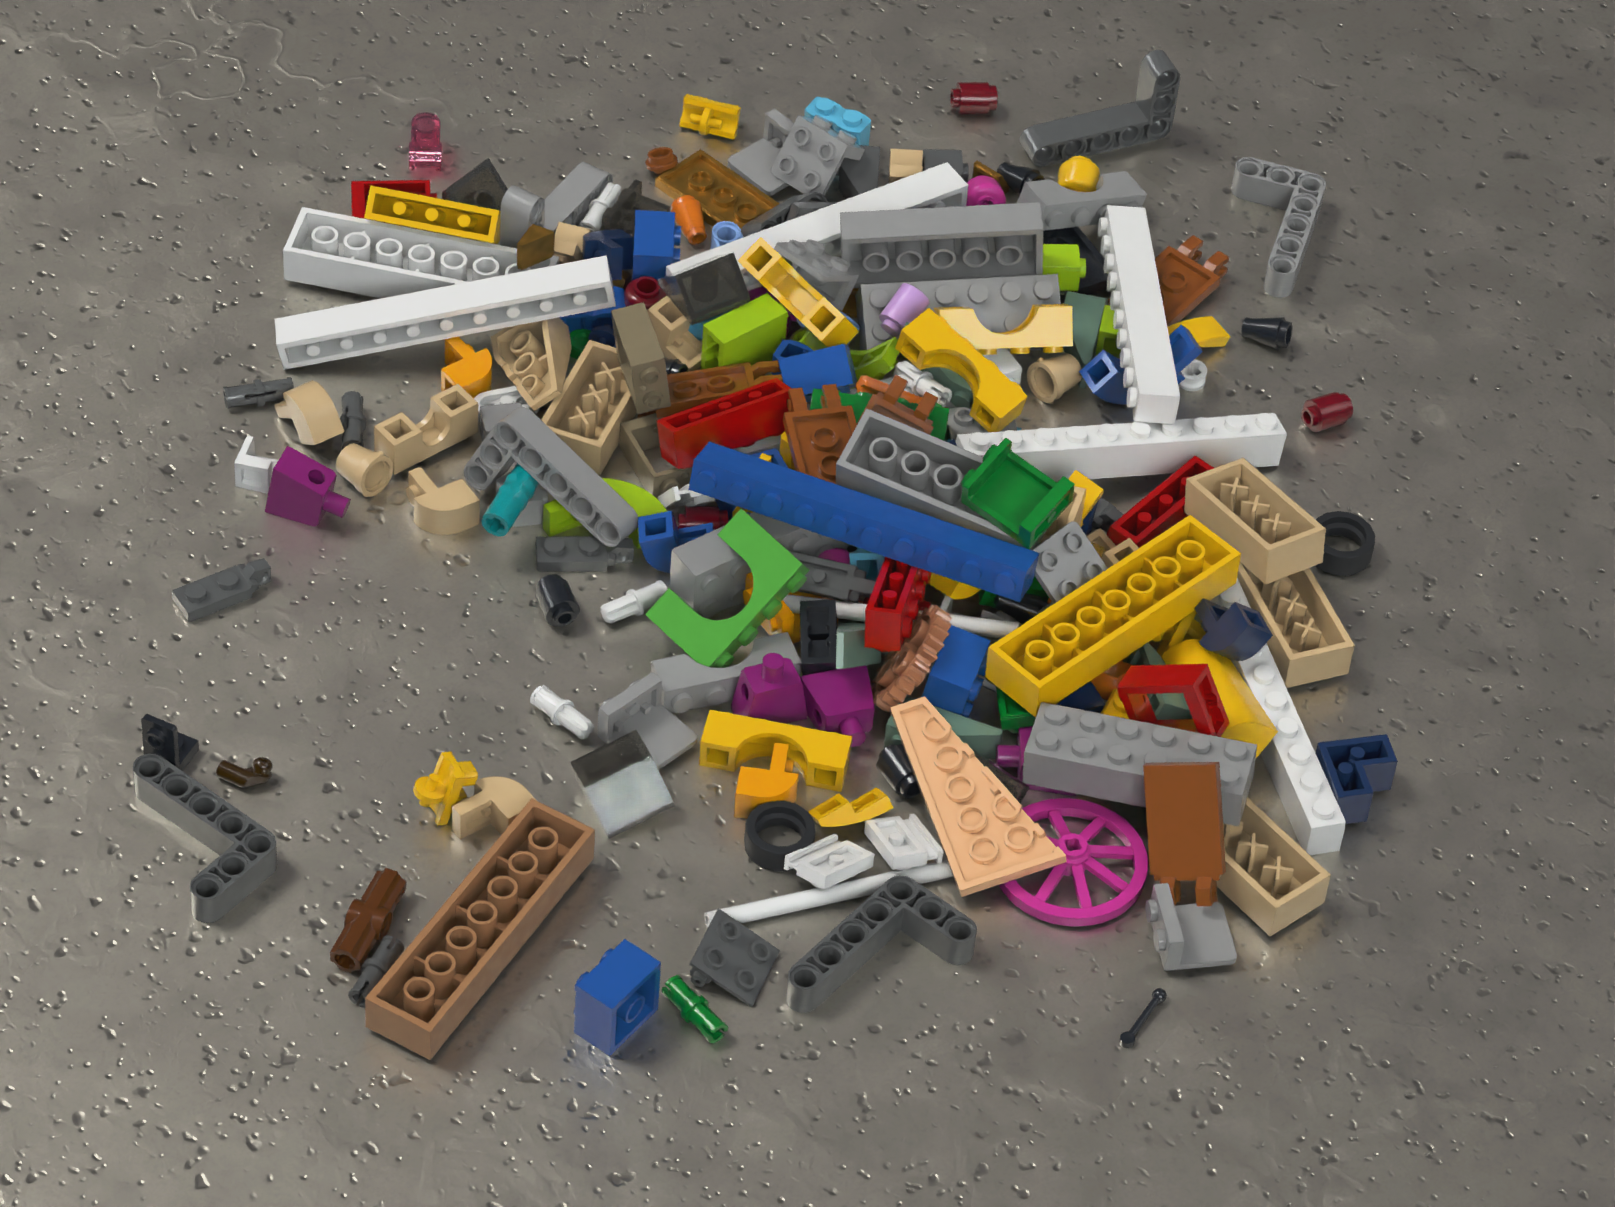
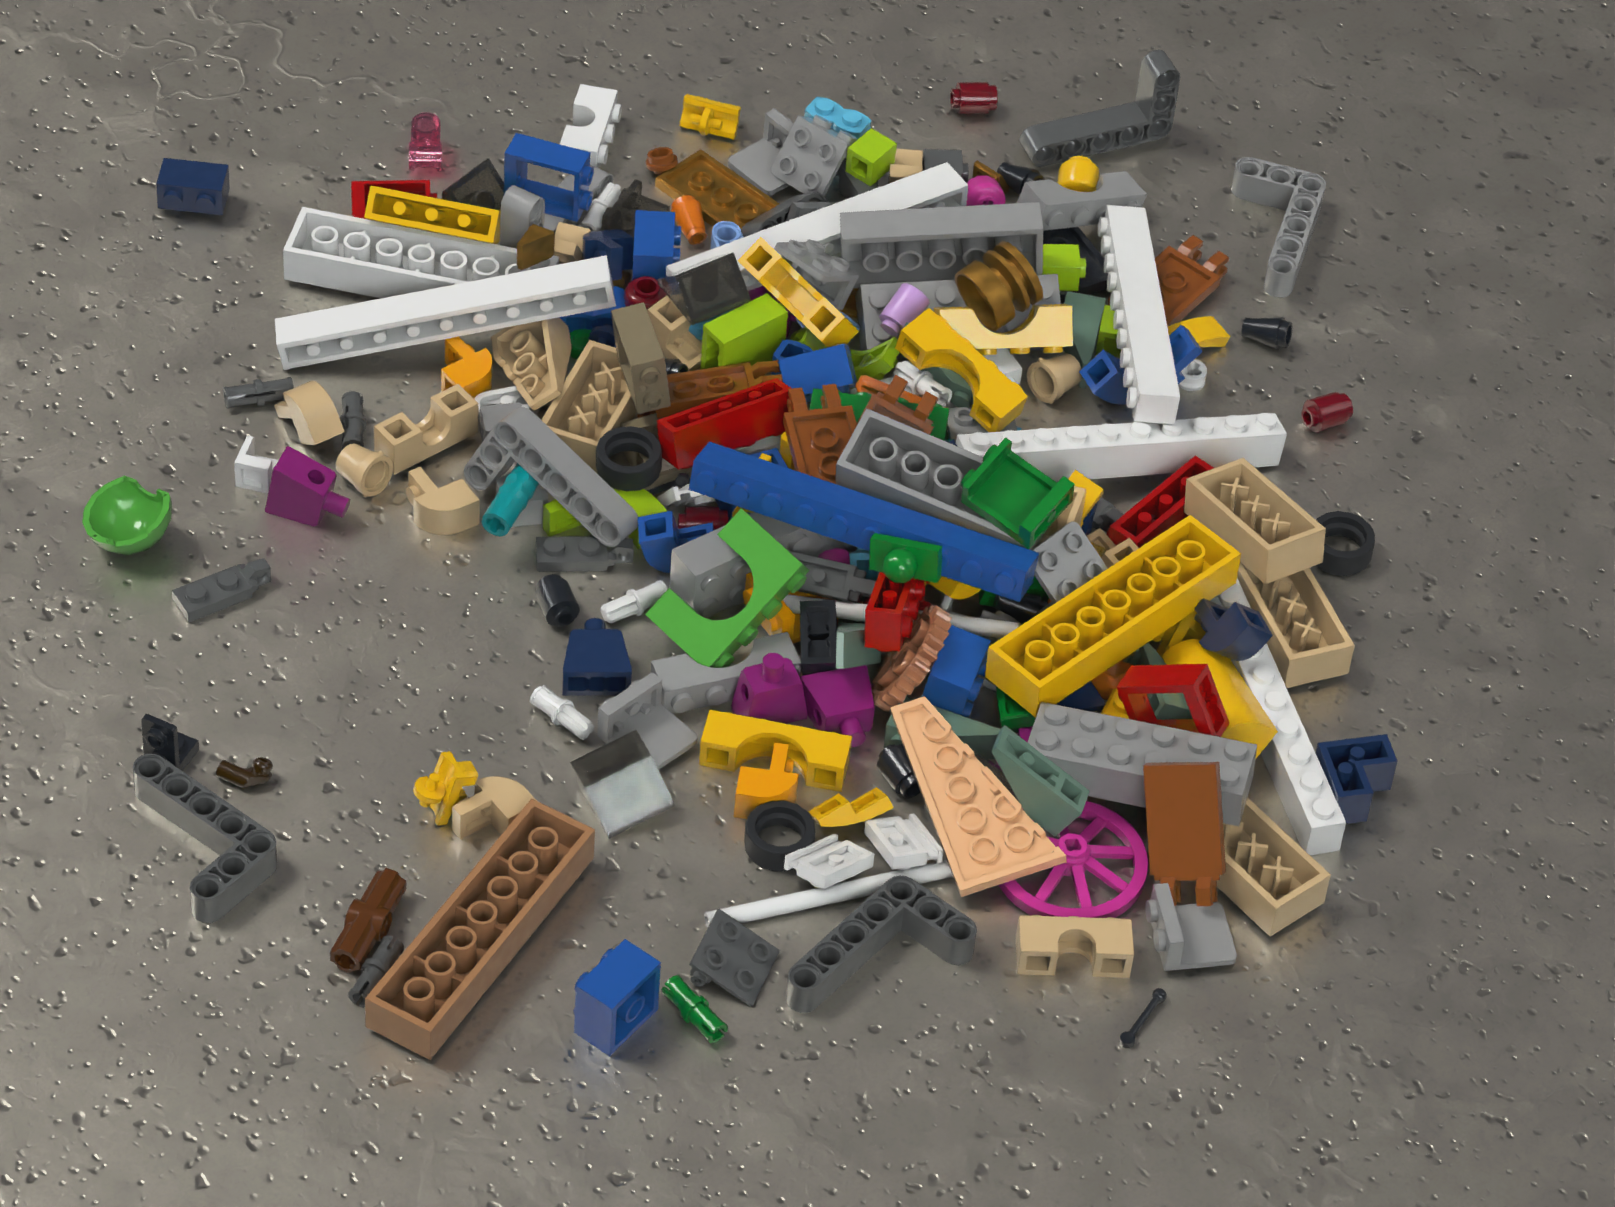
none -> bright green cylinder [82,475,172,555]
none -> dark blue brick [156,158,230,215]
none -> blue window [504,133,594,222]
none -> white arch [560,84,622,168]
none -> dark blue torso [562,618,632,696]
none -> black tyre [596,426,662,491]
none -> black hinge [647,473,690,495]
none -> lime brick [845,128,897,187]
none -> green tile [869,533,942,584]
none -> pearl gold wheel [955,241,1043,331]
none -> sand green slope [992,725,1090,837]
none -> tan arch [1015,915,1134,978]

